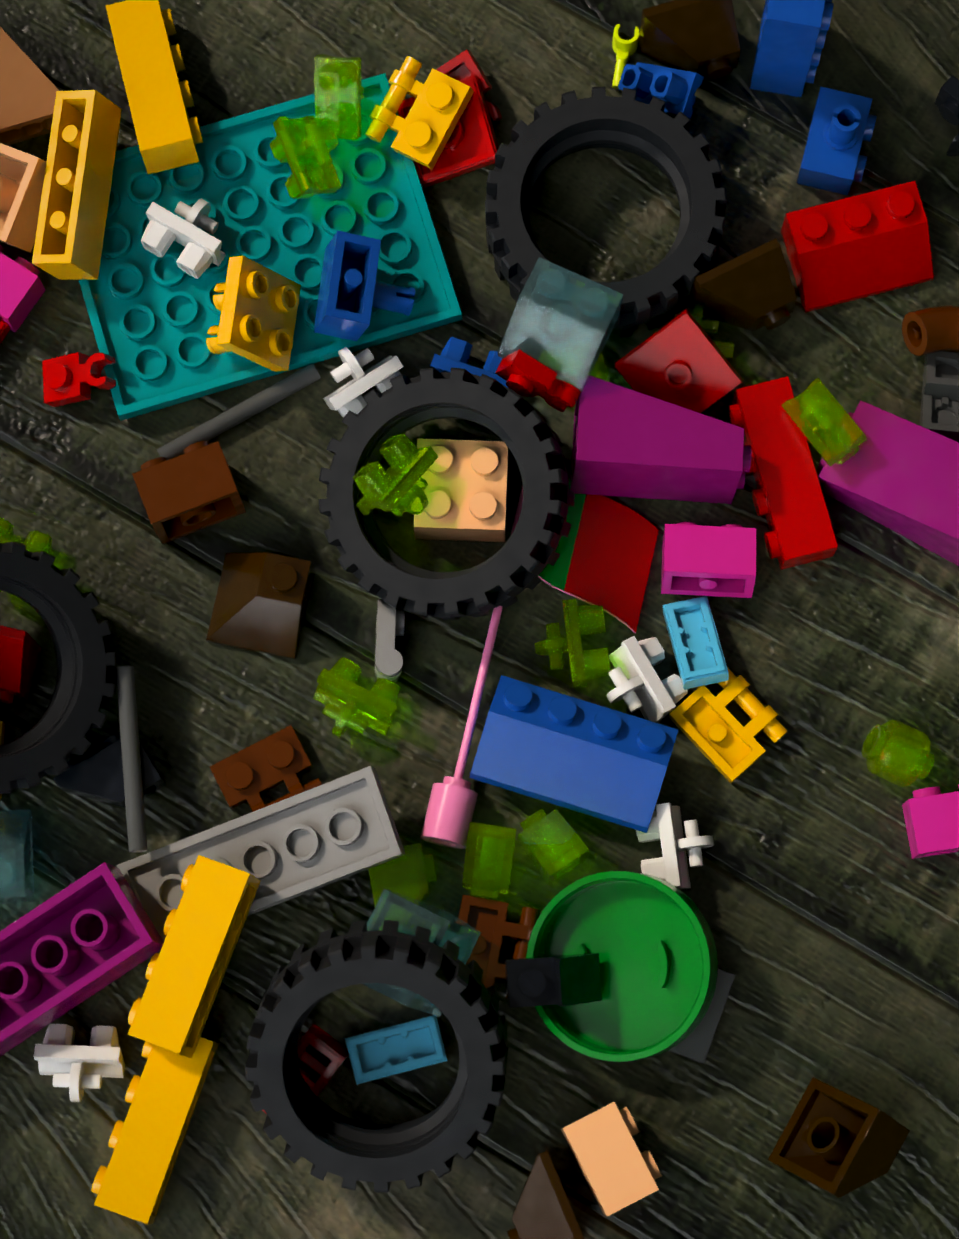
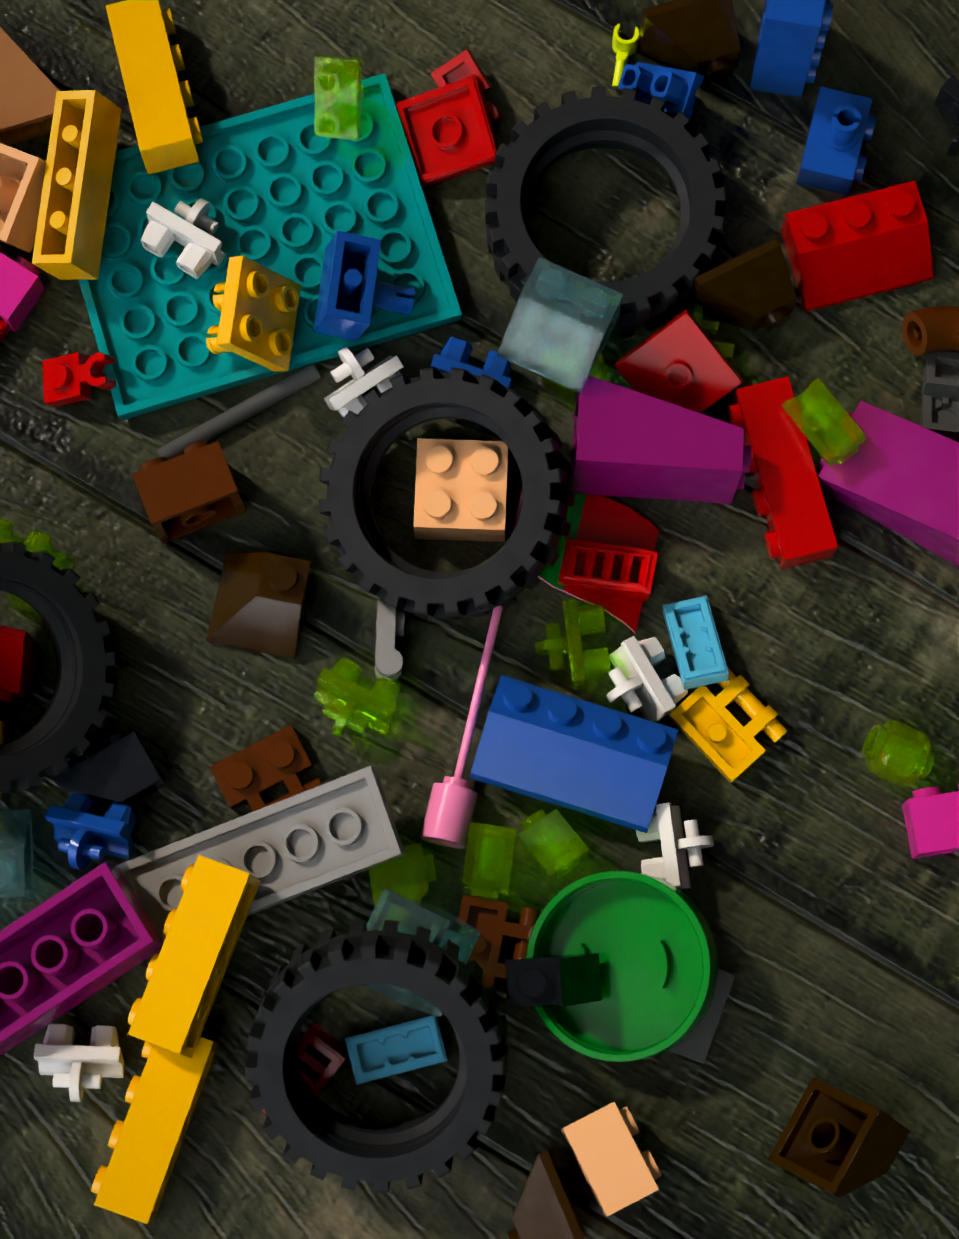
dark grey bar [116,666,148,853] -> none
clear neon green hips [269,116,342,199] -> none
clear neon green hips [353,434,438,517] -> none
yellow plate [365,56,474,170] -> none
red plate [495,349,581,412] -> none
dark pink brick [661,522,756,598] -> none
none -> blue hips [45,793,136,870]
none -> red slope [558,539,658,602]

